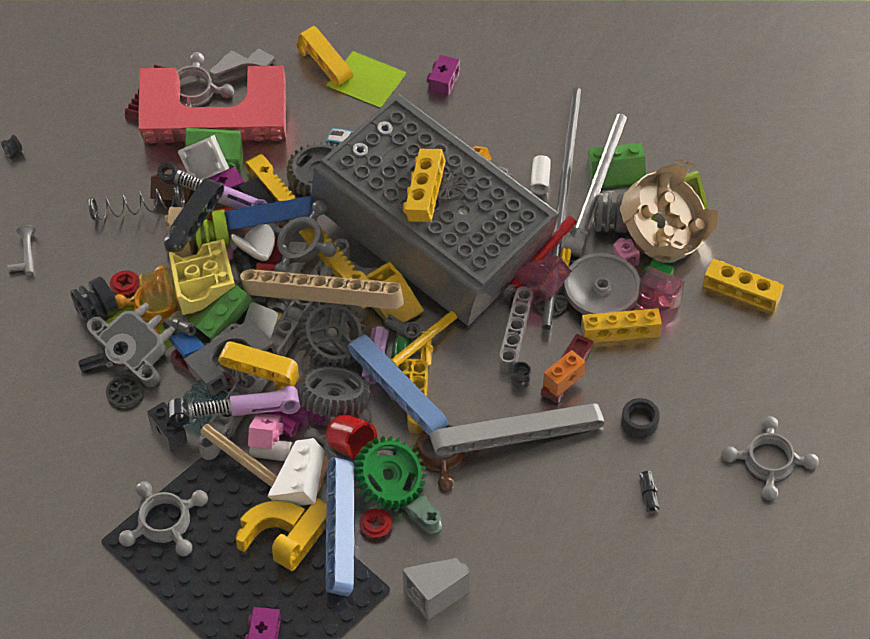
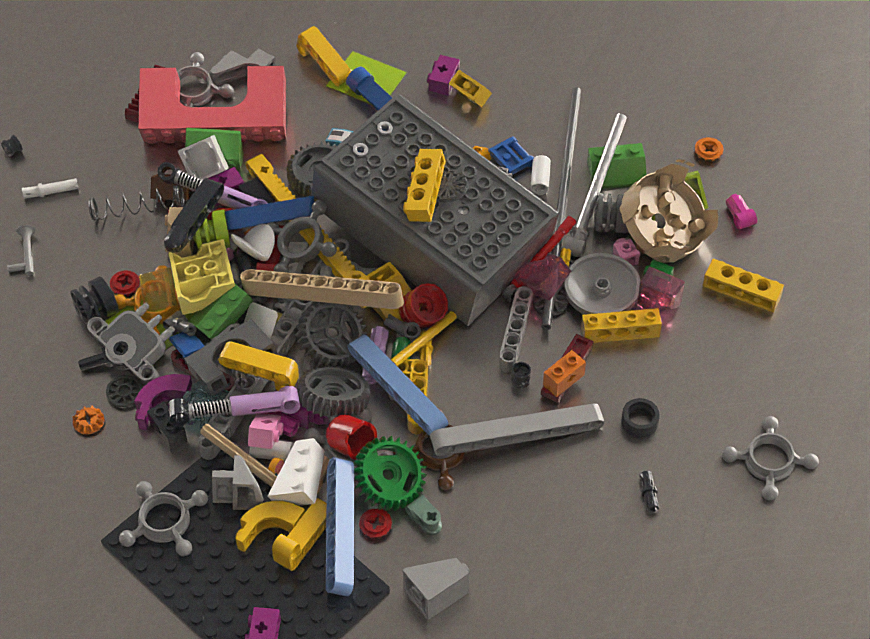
none -> white pin [22,178,79,199]
none -> orange gear [72,406,104,434]
none -> magenta arch [135,374,193,430]
none -> light grey piece [212,455,264,510]
none -> light orange tile [268,457,284,476]
none -> blue beam [346,67,392,110]
none -> red wheel [399,283,448,329]
none -> yellow brick [449,70,492,107]
none -> blue plate [489,136,534,175]
none -> orange gear [695,137,724,162]
none -> dark pink piece [726,193,757,230]

